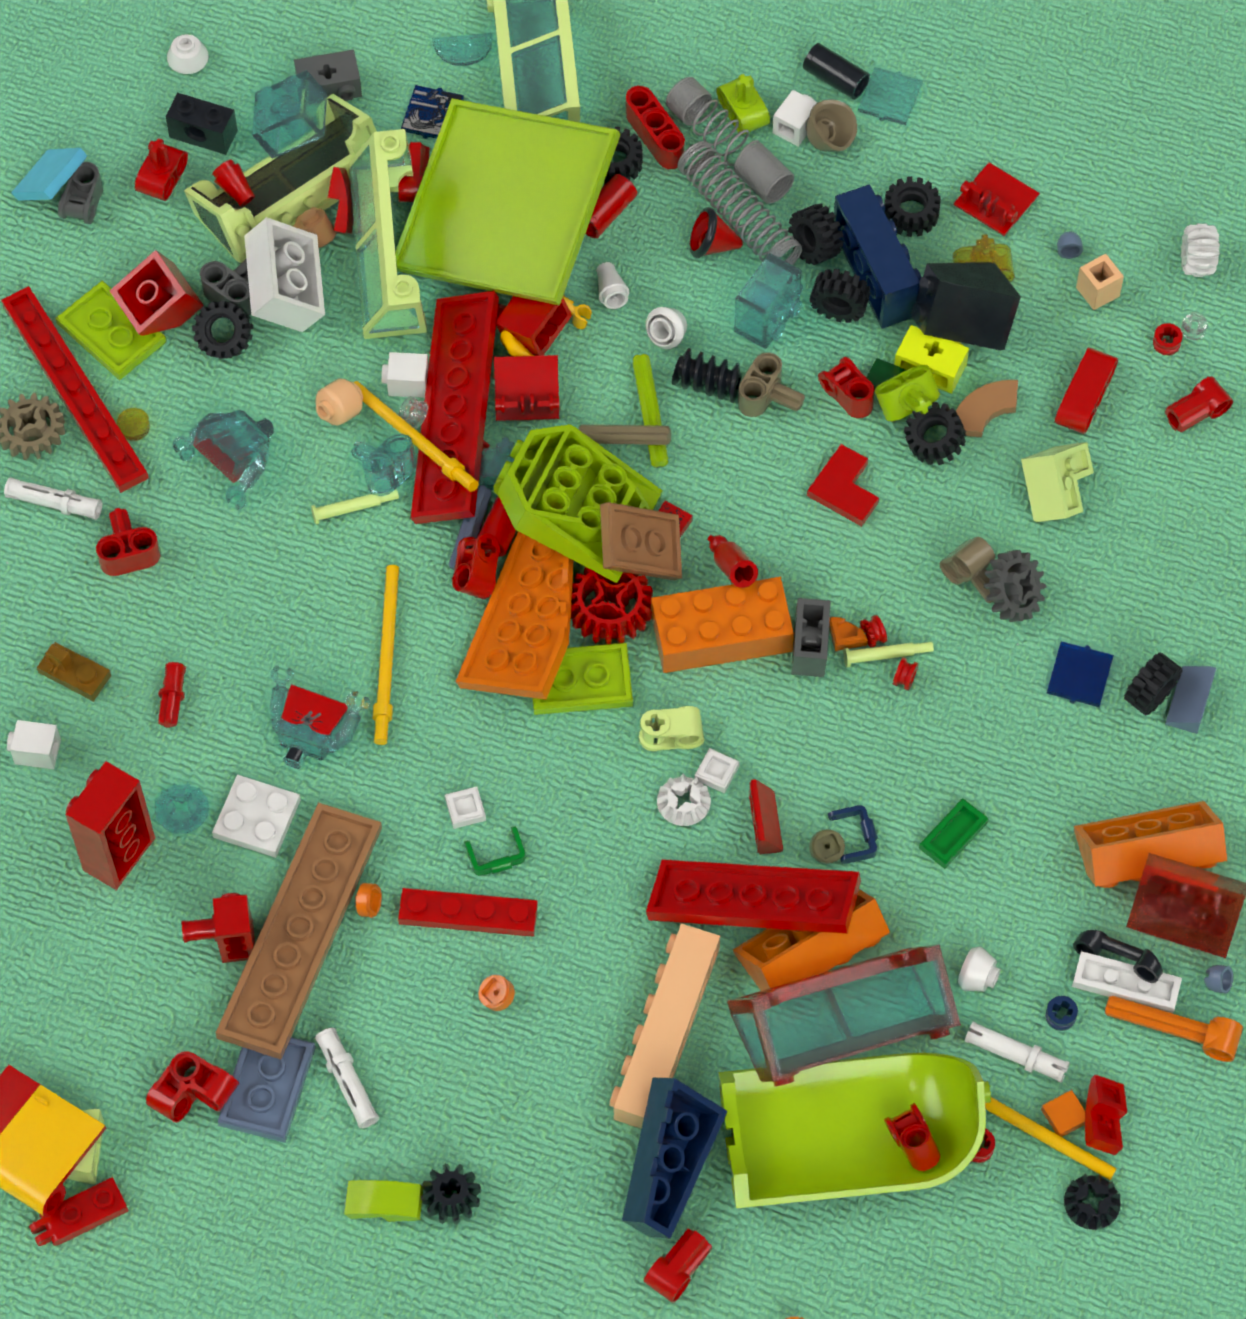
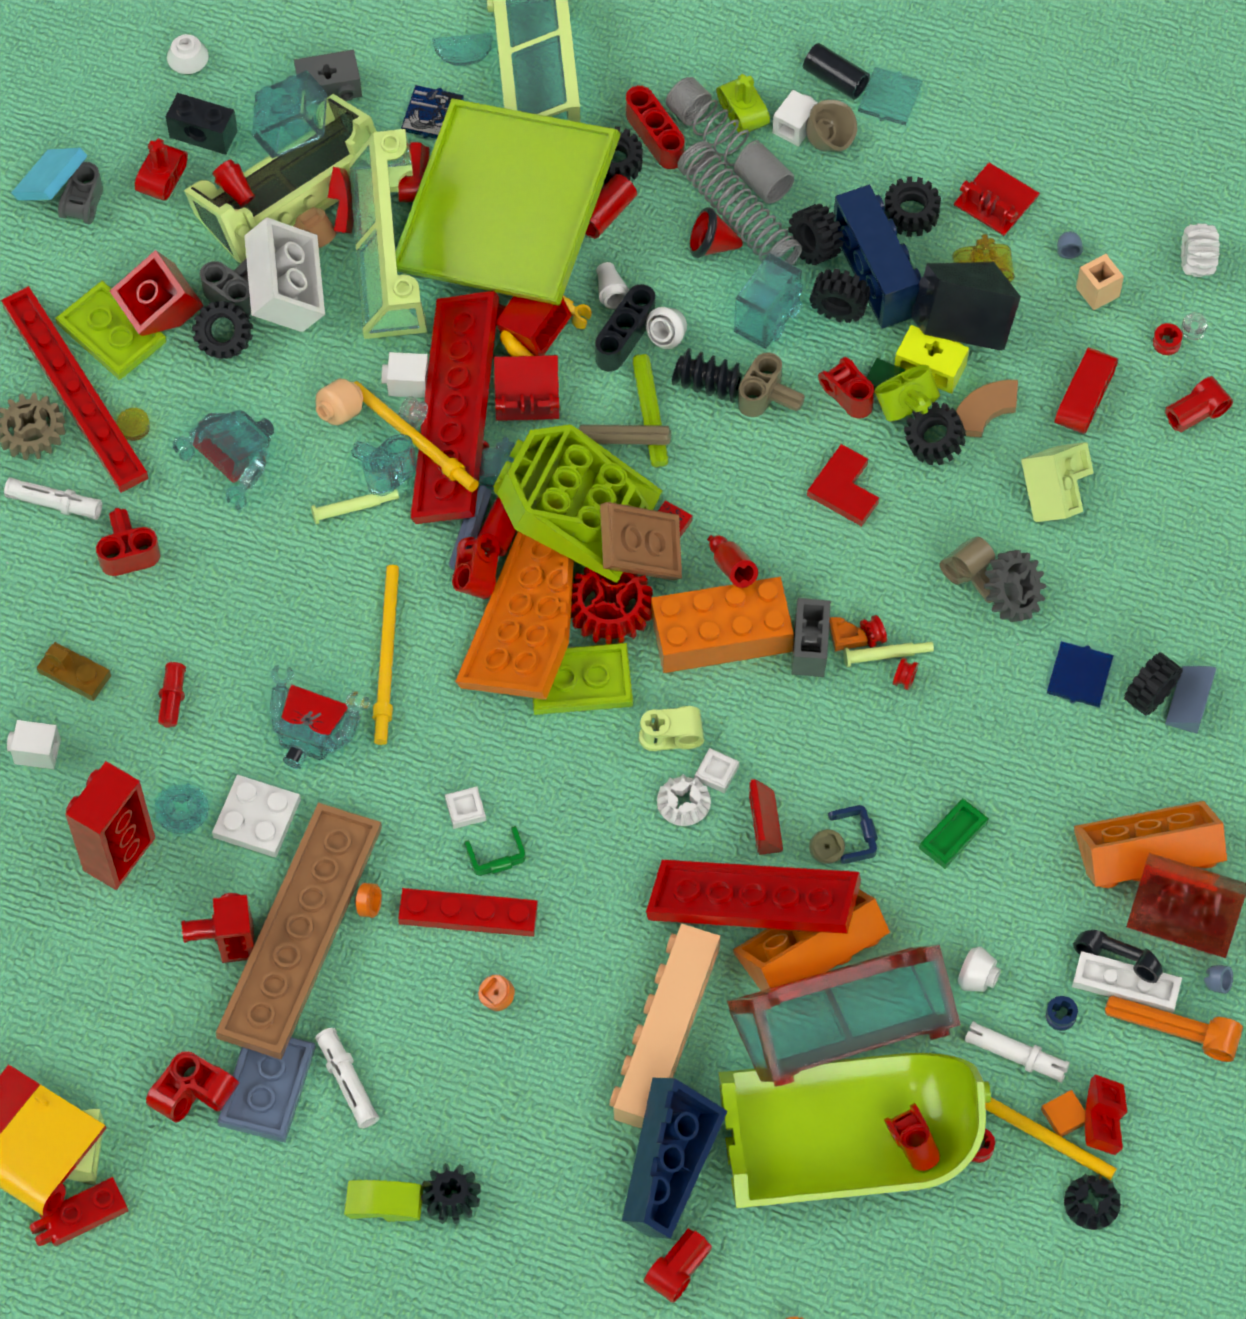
none -> black beam [595,284,655,372]

